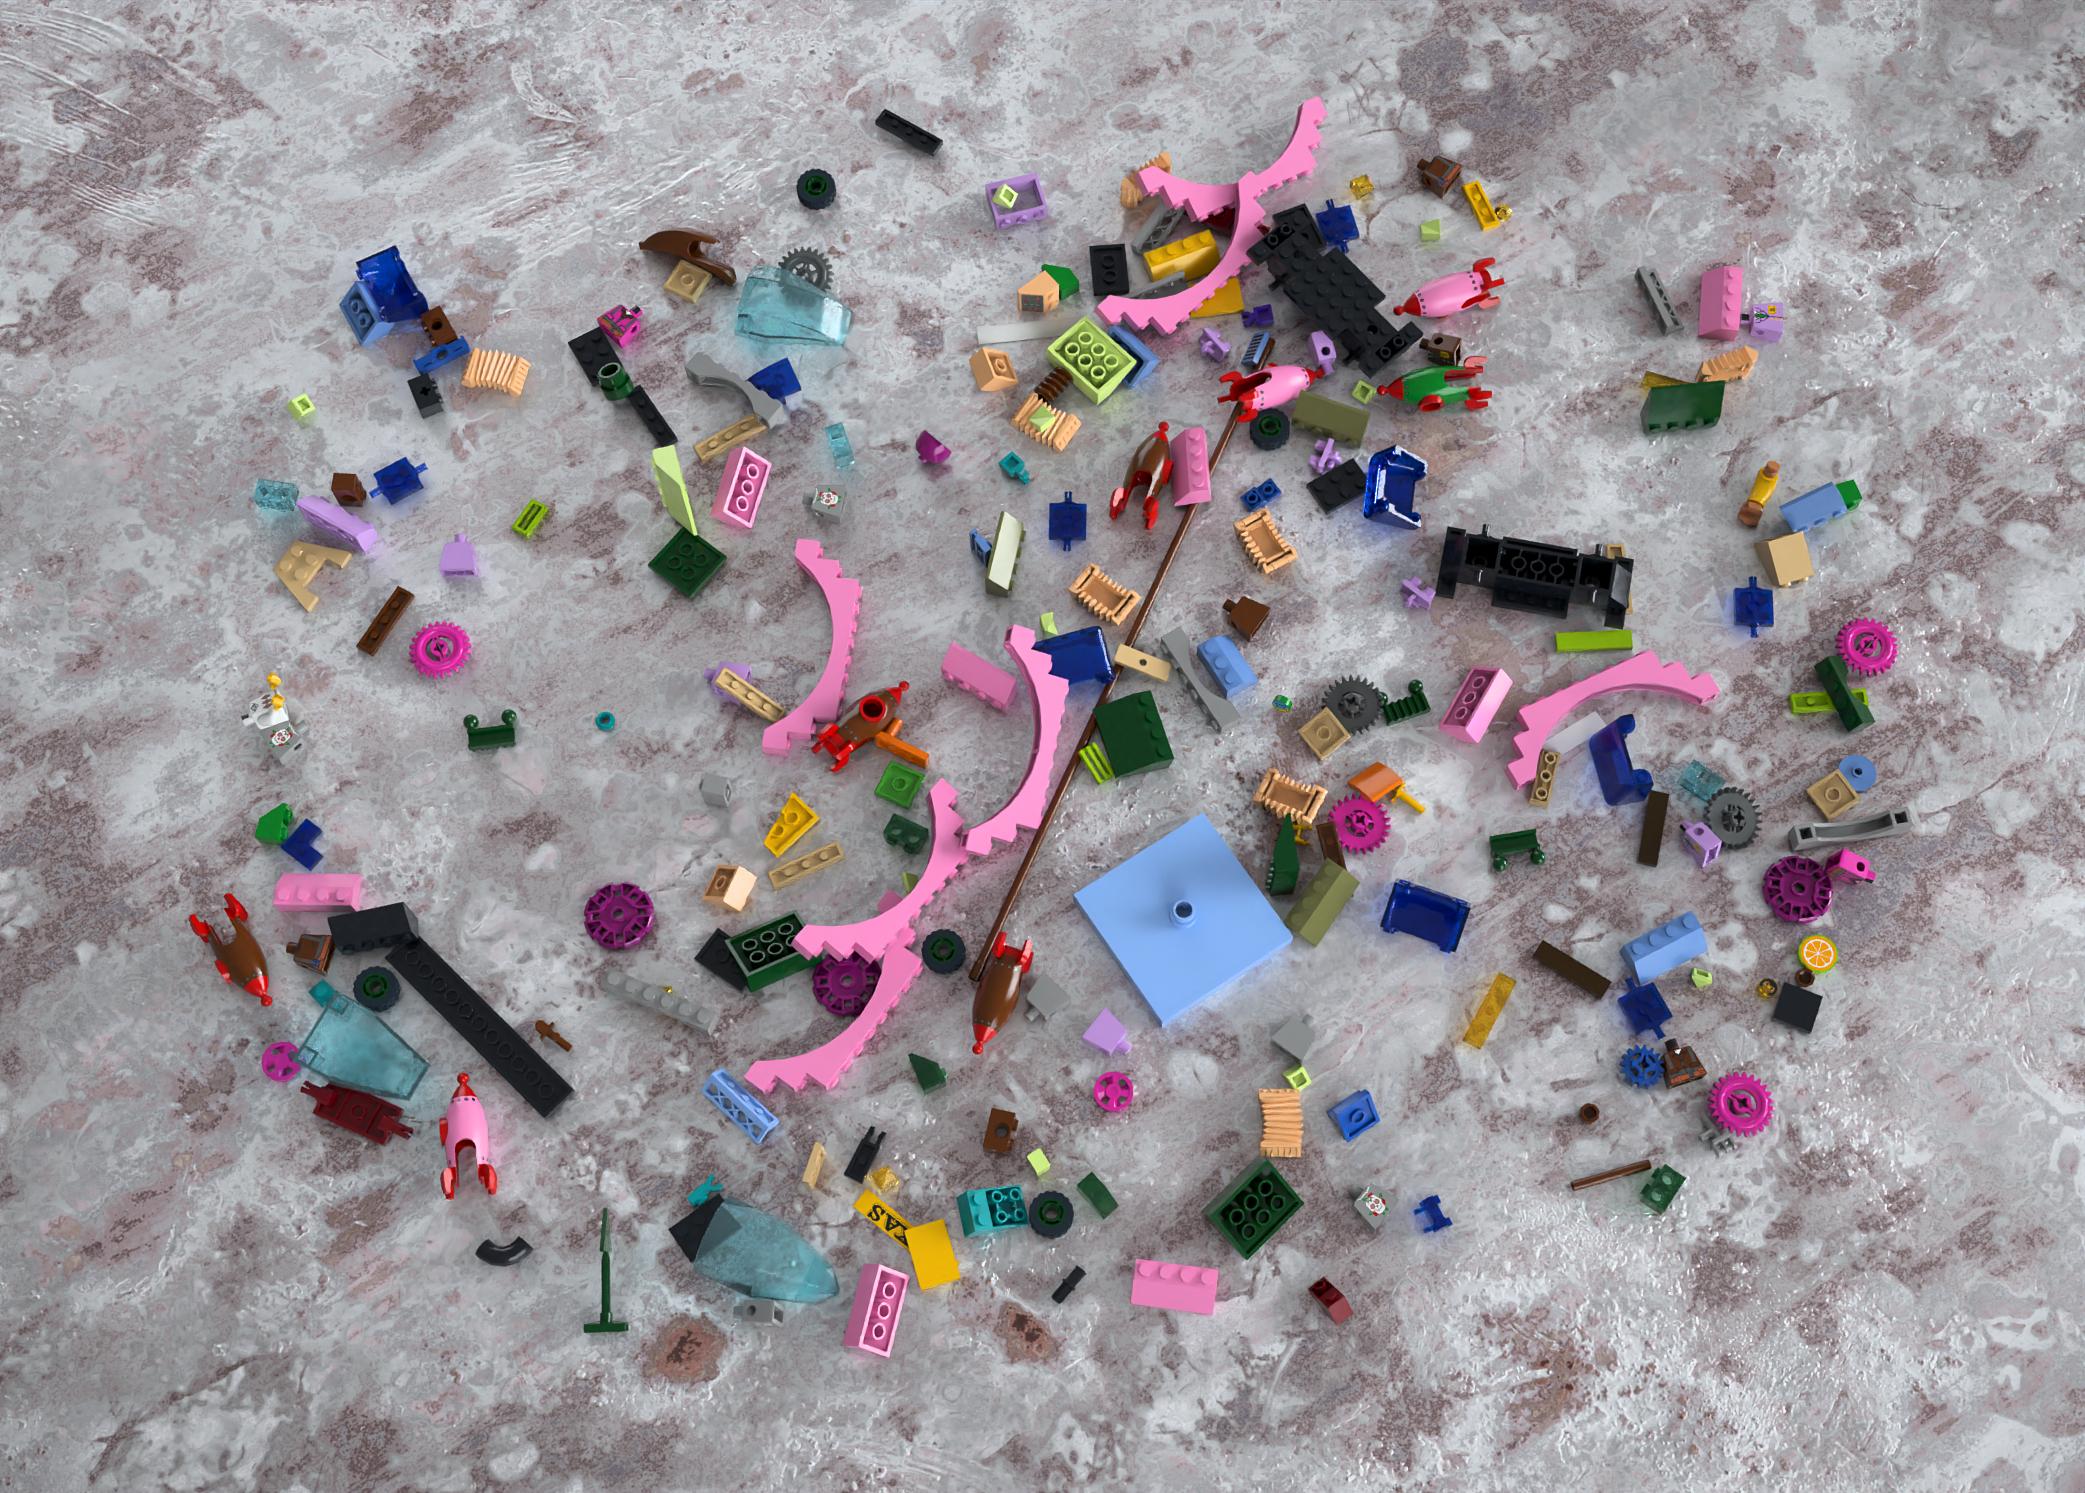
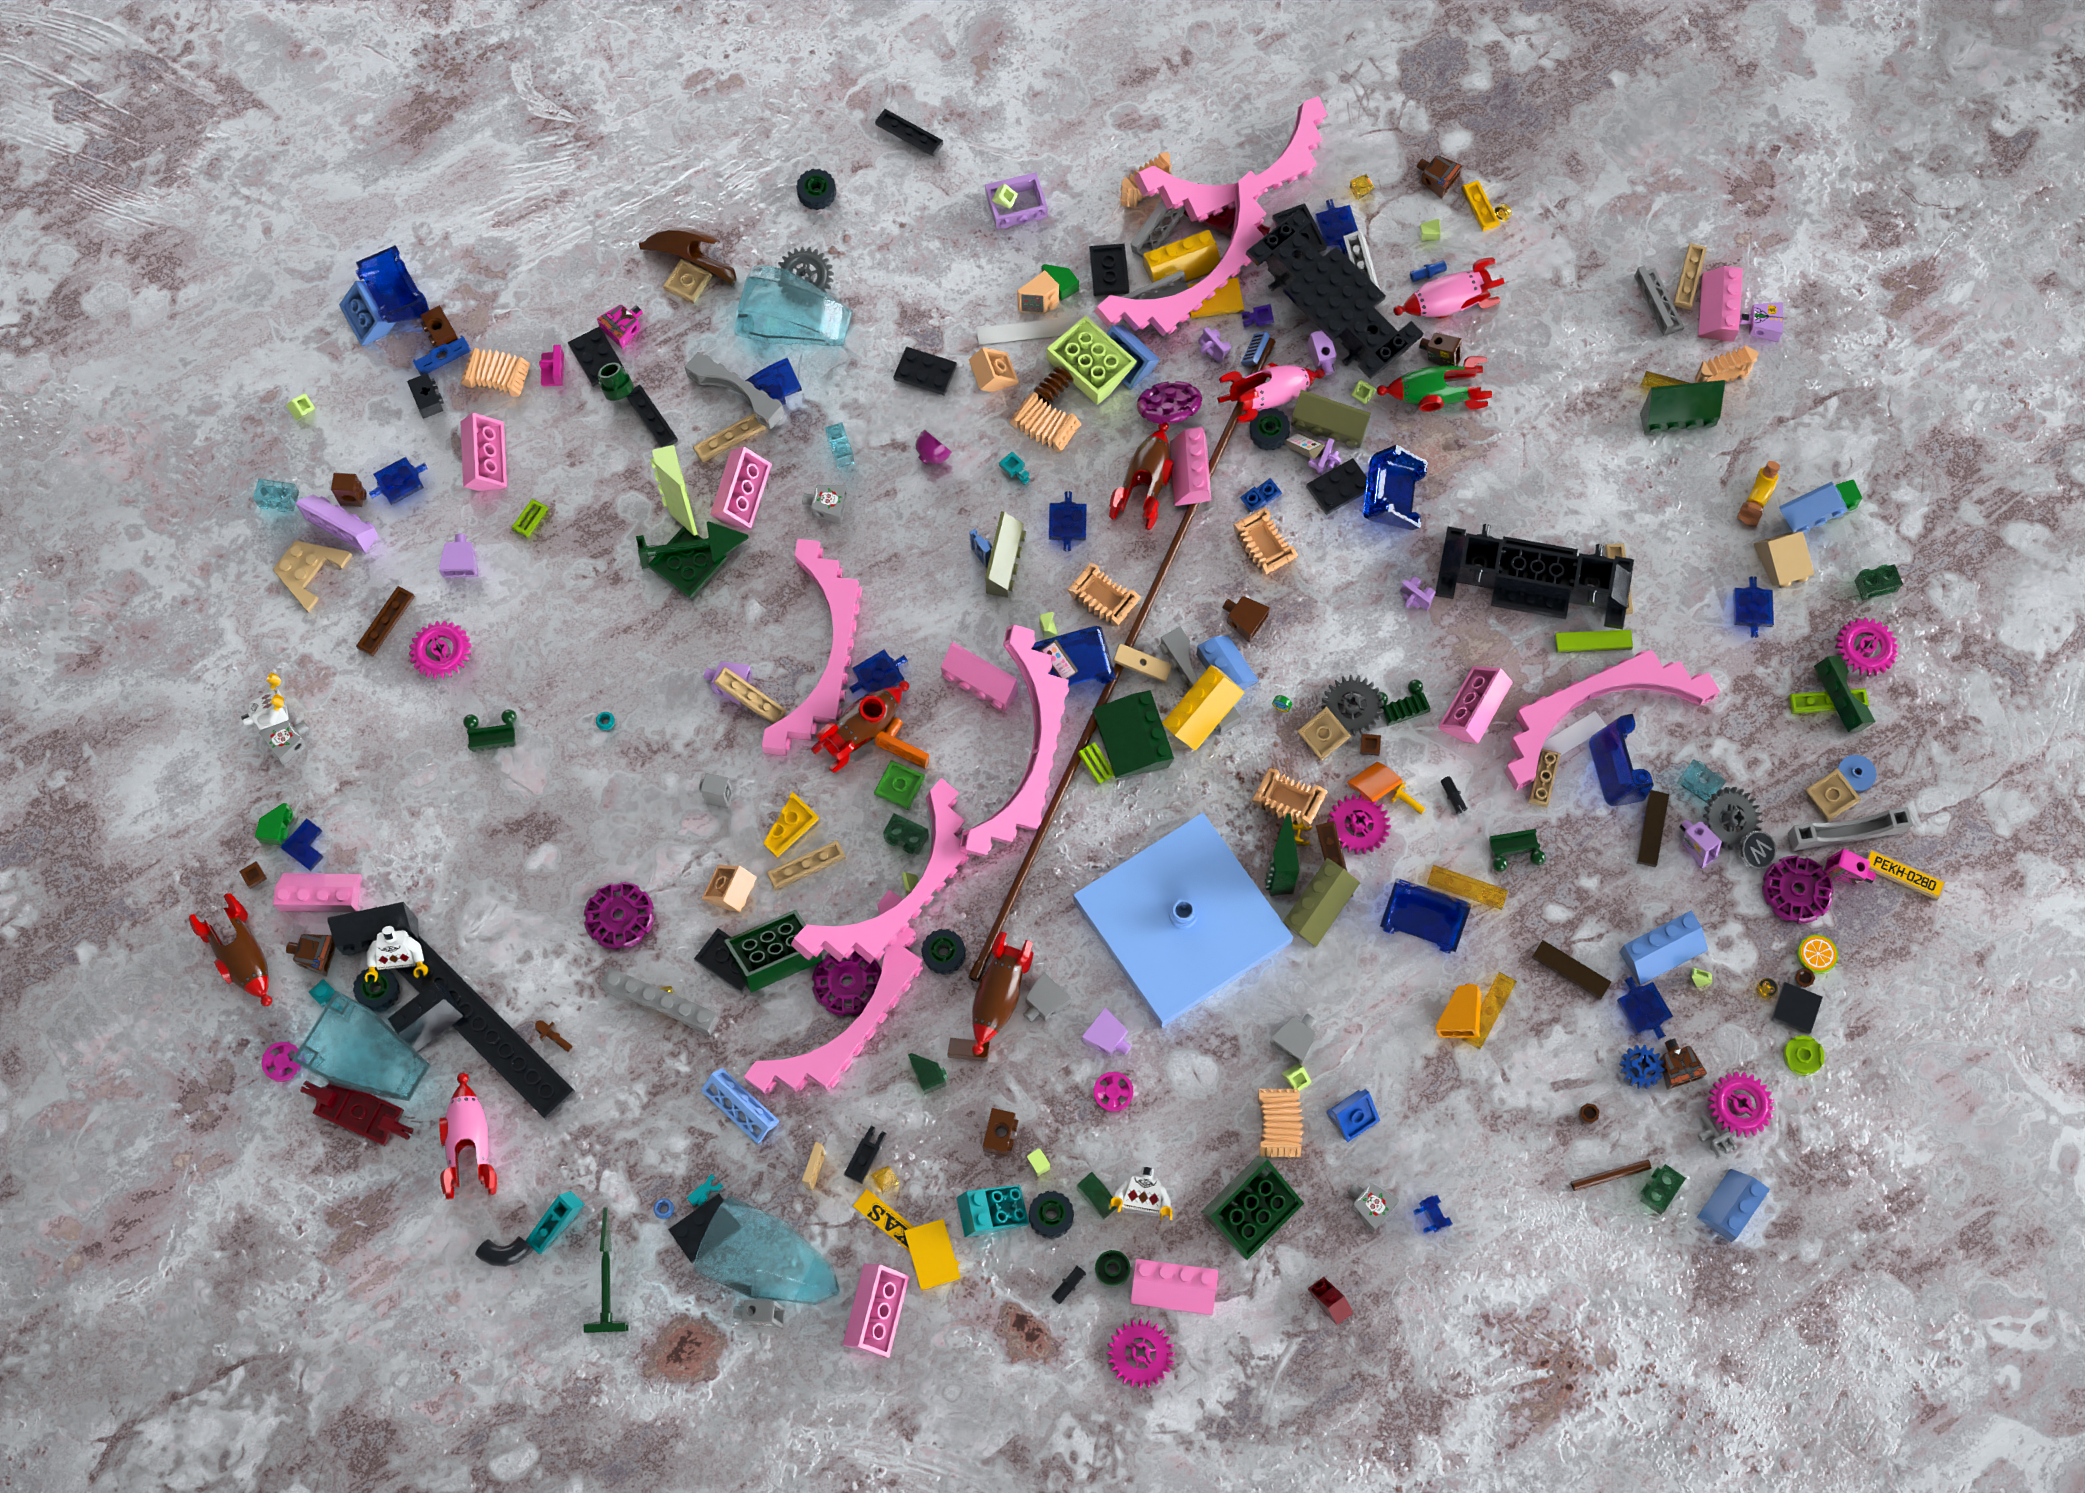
yellowish green slope [1029,405,1055,433] -> none
none -> reddish brown plate [239,861,267,889]
none -> white torso [365,926,428,982]
none -> black slope [387,983,464,1052]
none -> bright pink slope [460,413,507,491]
none -> teal slope [525,1191,585,1255]
none -> dark pink panel [539,345,564,386]
none -> dark green piece [636,521,749,569]
none -> medium blue plate [653,1198,674,1219]
none -> clear blue plate [849,649,908,694]
none -> black plate [893,347,957,396]
none -> reddish brown slope [947,1038,990,1062]
none -> slope [1040,640,1078,679]
none -> dark green piece [1095,1250,1130,1288]
none -> dark pink gear [1106,1319,1175,1389]
none -> white torso [1109,1167,1173,1220]
none -> magenta plate [1137,381,1202,424]
none -> yellow slope [1162,665,1245,750]
none -> slope [1284,433,1325,459]
none -> white brick [1343,230,1380,289]
none -> reddish brown plate [1360,733,1381,756]
none -> blue pin [1410,260,1447,282]
none -> clear yellow tile [1427,865,1508,910]
none -> light orange slope [1435,983,1481,1038]
none -> black axle [1441,776,1468,814]
none -> tan tile [1673,243,1707,310]
none -> medium blue slope [1697,1169,1770,1242]
none -> tile [1739,831,1777,870]
none -> lime tile [1783,1035,1825,1076]
none -> clear green brick [1854,564,1903,601]
none -> tile [1866,849,1946,900]

